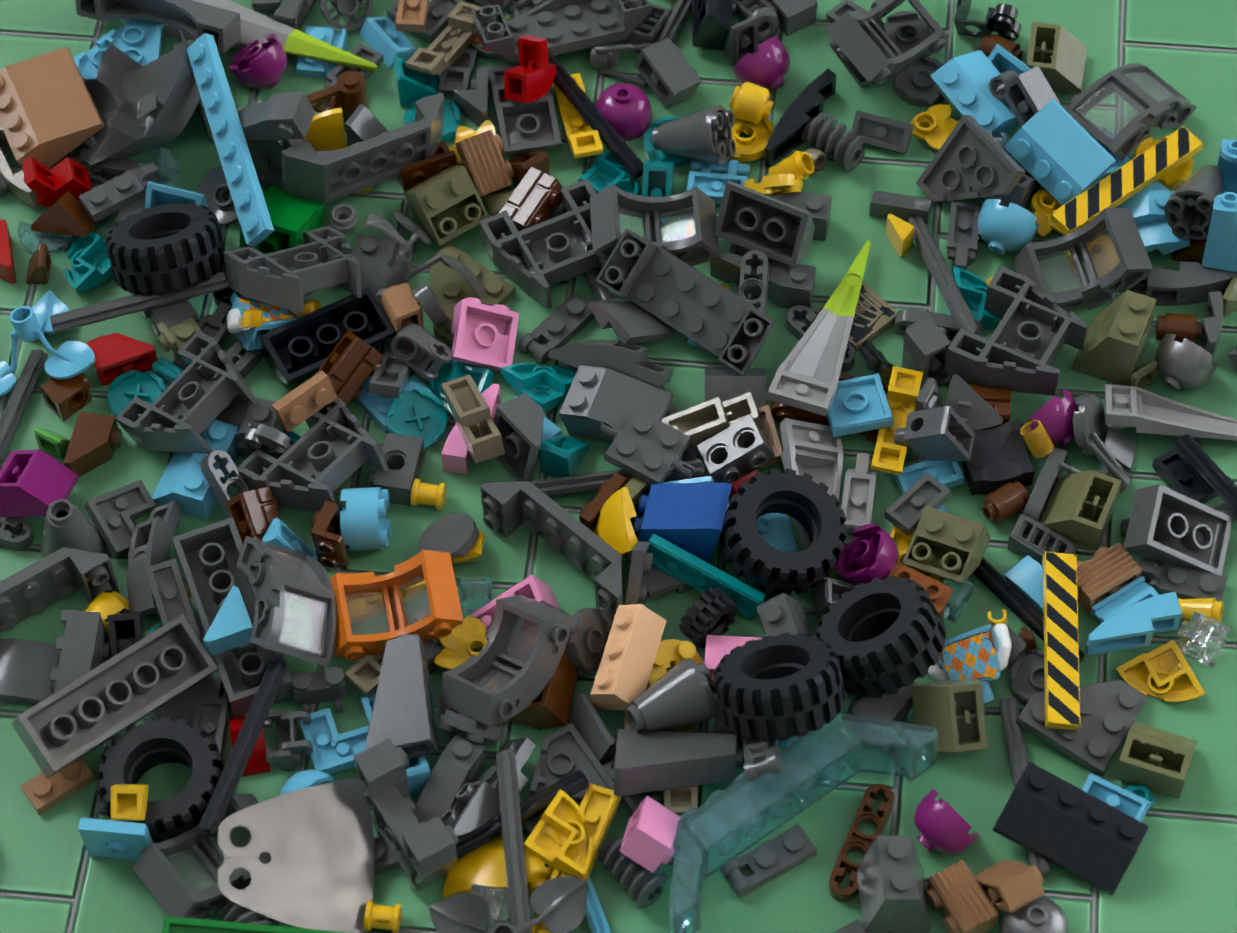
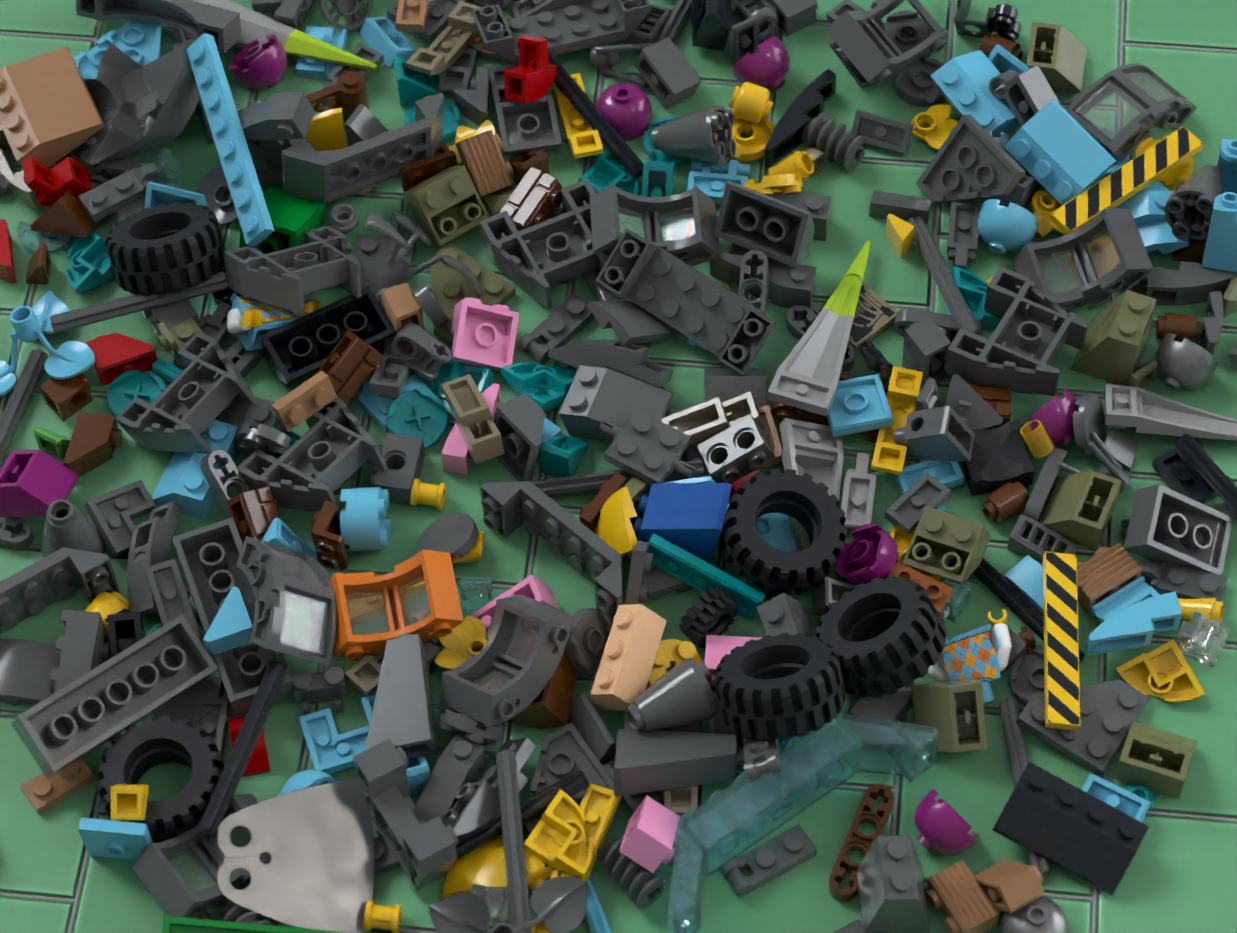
dark grey piece [264,709,313,771] -> none

